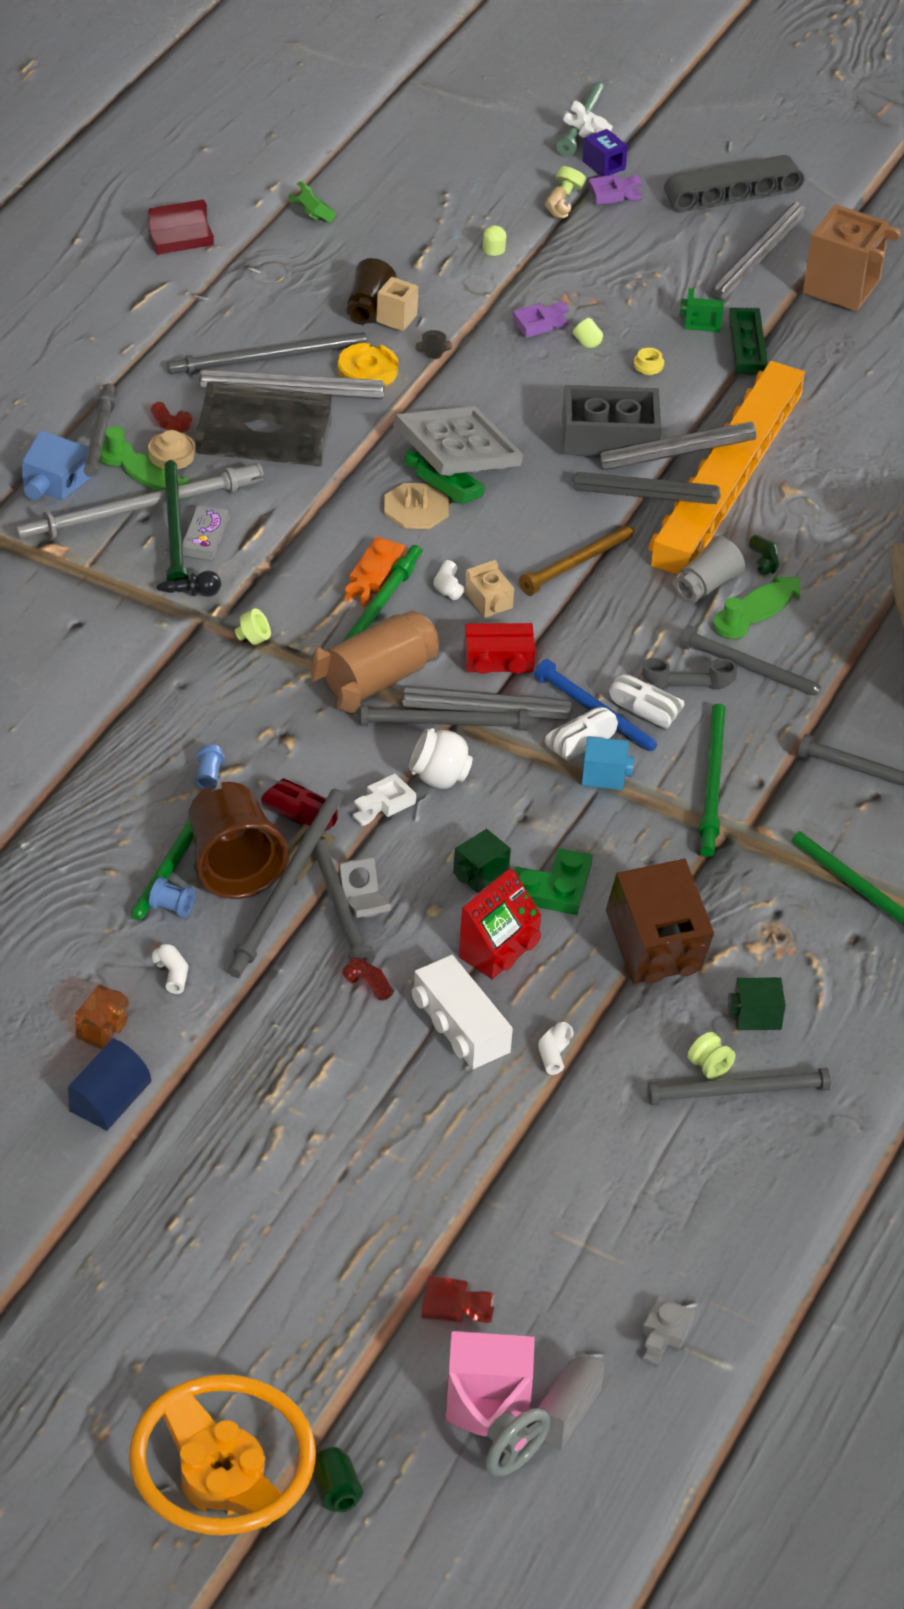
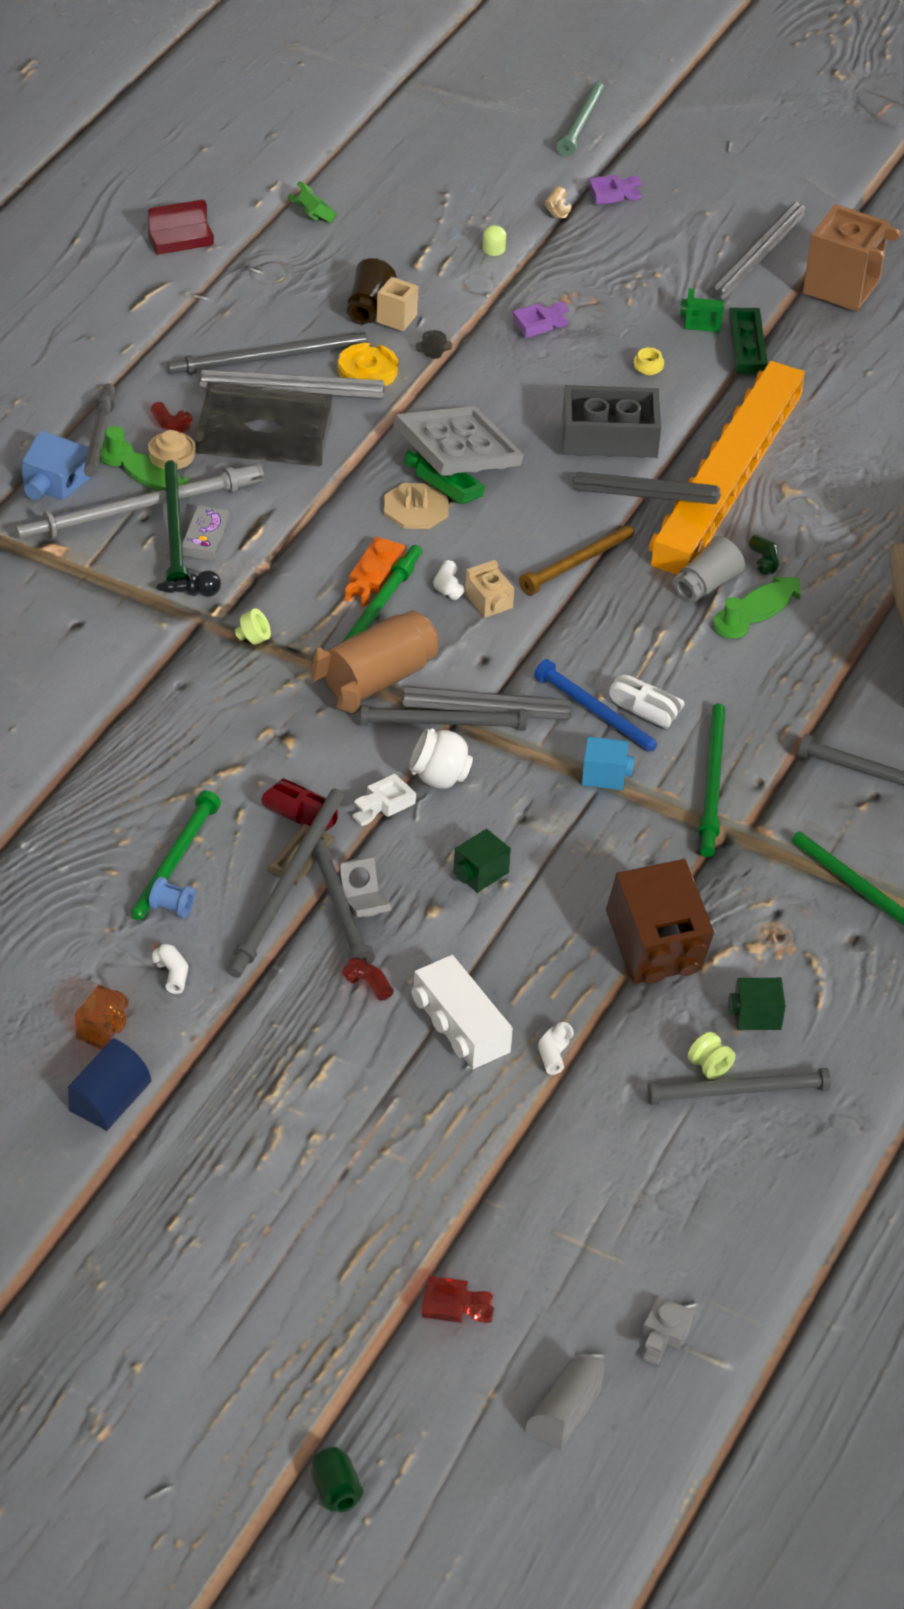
light orange piece [129,1374,316,1535] -> none
reddish brown piece [188,781,289,899] -> none
medium blue pin [195,744,225,790] -> none
bright pink piece [446,1331,551,1477] -> none
red slope [459,868,541,980] -> none
red brick [464,623,535,674] -> none
green plate [514,848,593,915] -> none
white arm [545,707,618,761] -> none
yellowish green tile [555,166,586,196] -> none
white plate [563,101,613,138] -> none
yellowish green piece [572,318,603,348] -> none
dark purple brick [582,129,628,177] -> none
flat silver axle [600,421,757,470] -> none
dark grey bar [642,658,737,689] -> none
dark grey beam [664,155,805,212] -> none
dark grey bar [680,625,821,696] -> none

